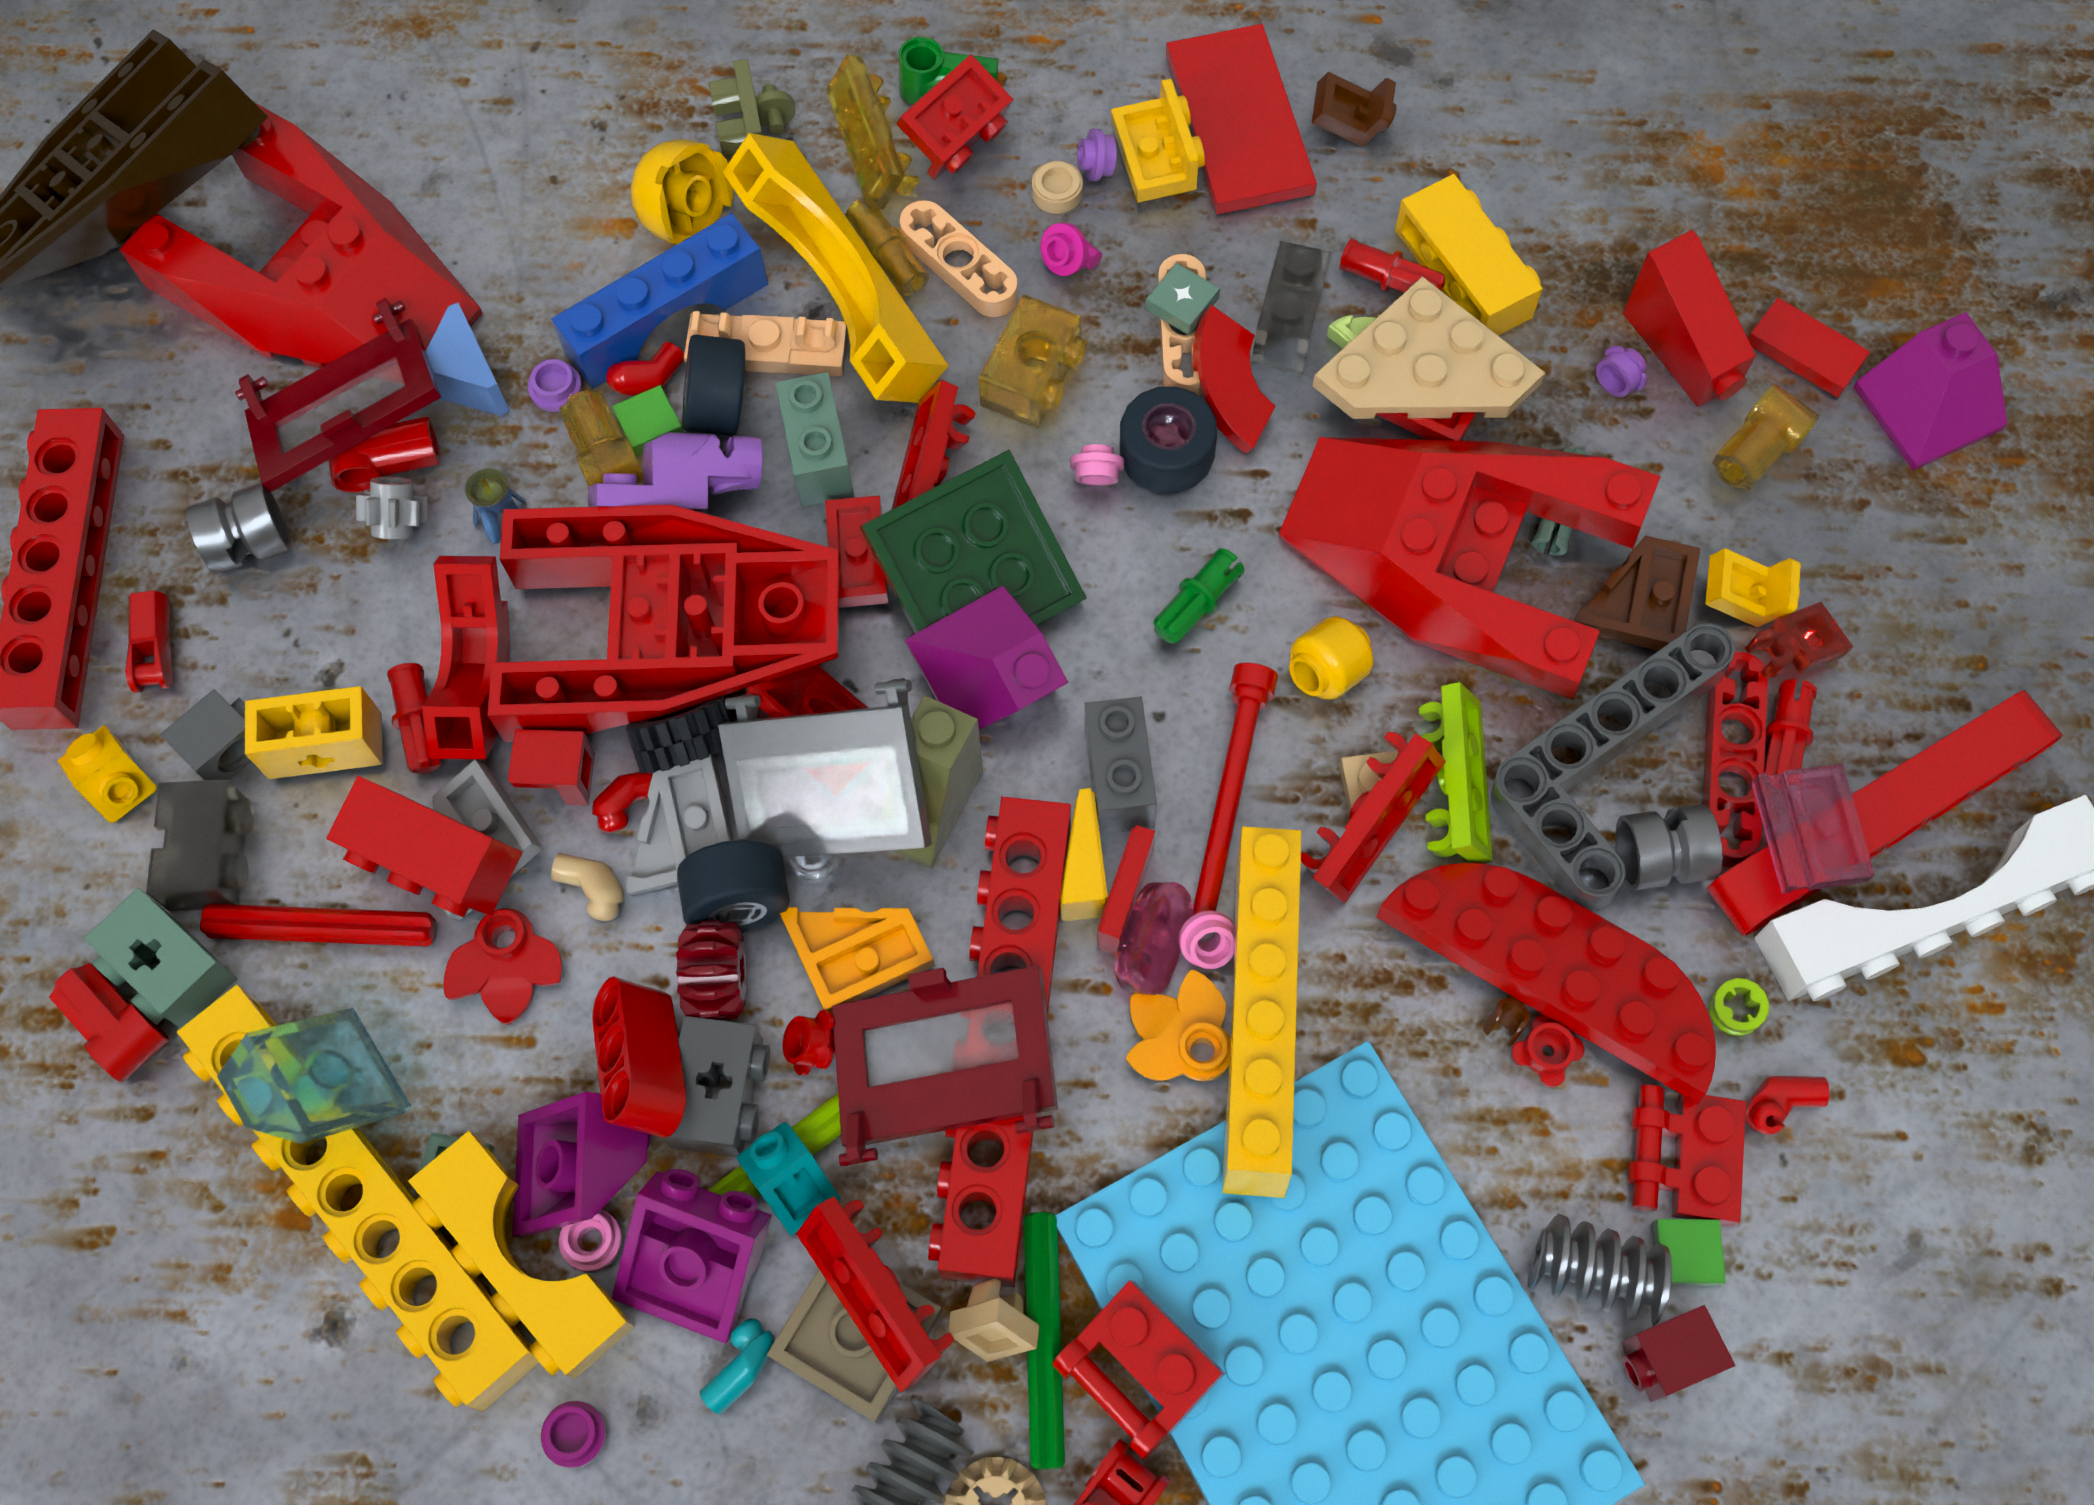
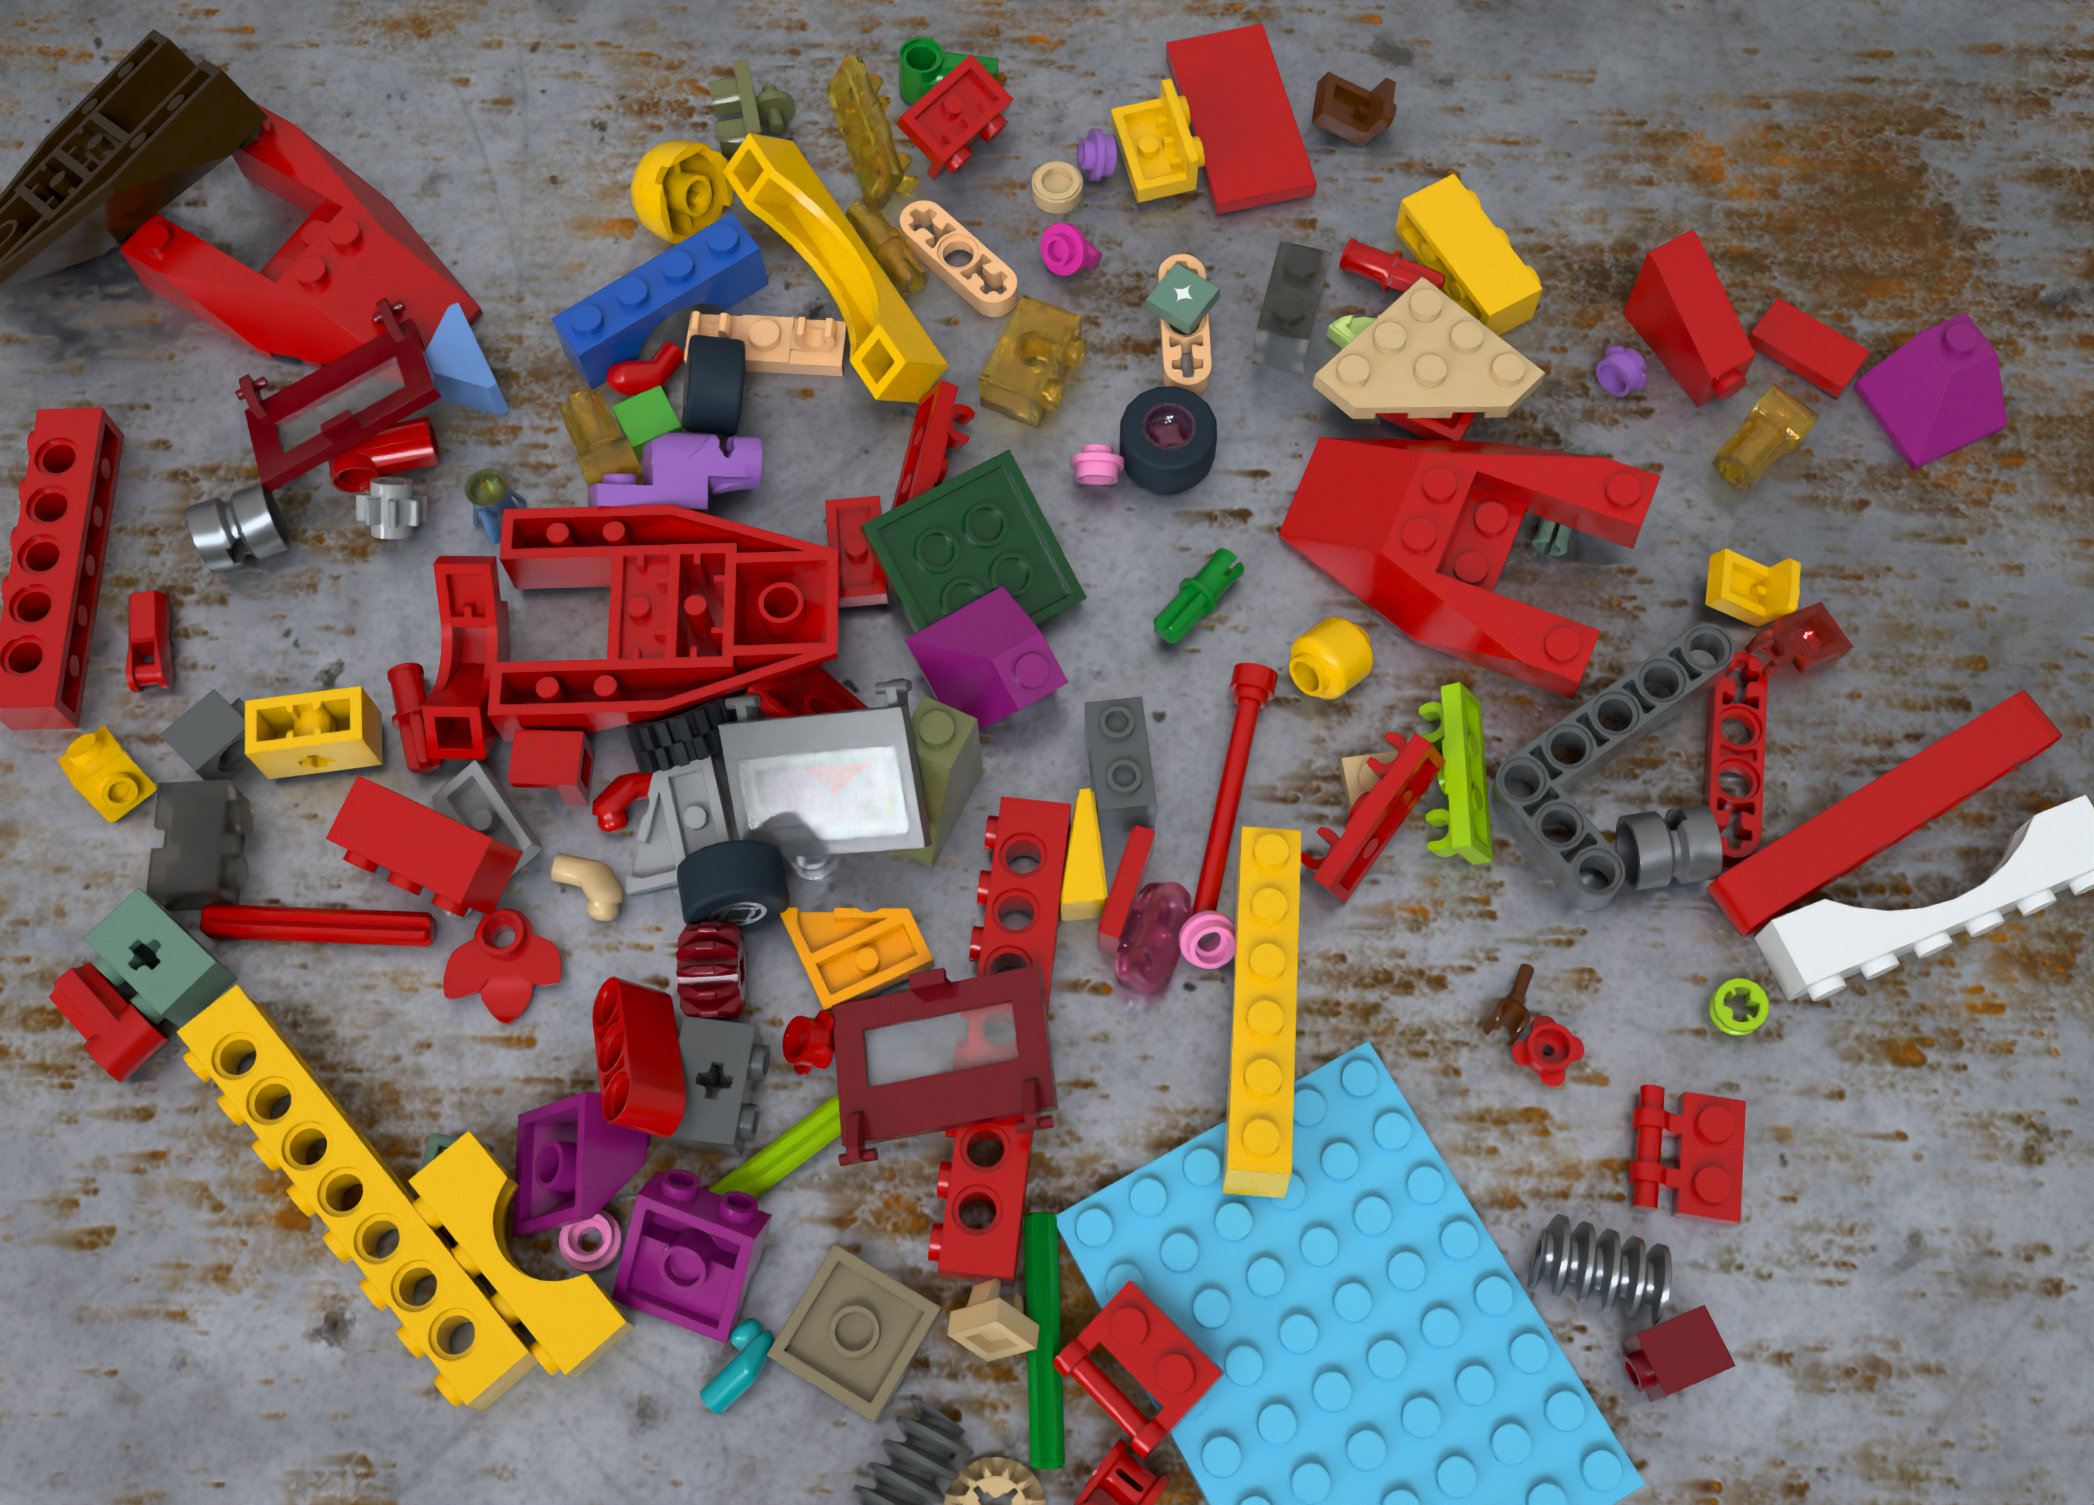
clear light blue slope [217,1008,411,1144] -> none
medium lavender plate [528,359,582,412] -> none
magenta plate [541,1401,607,1468] -> none
teal bracket [737,1122,841,1236] -> none
sand green brick [775,372,855,507] -> none
red plate [796,1196,954,1393] -> none
light orange plate [1126,970,1231,1081] -> none
red tile [1193,305,1276,454] -> none
red plate [1376,863,1716,1104] -> none
reddish brown wing [1573,536,1701,651] -> none
bright green tile [1652,1219,1726,1286] -> none
red arm [1746,1076,1829,1135] -> none
clear pink plate [1752,763,1875,894] -> none
red axle [1764,679,1817,791] -> none

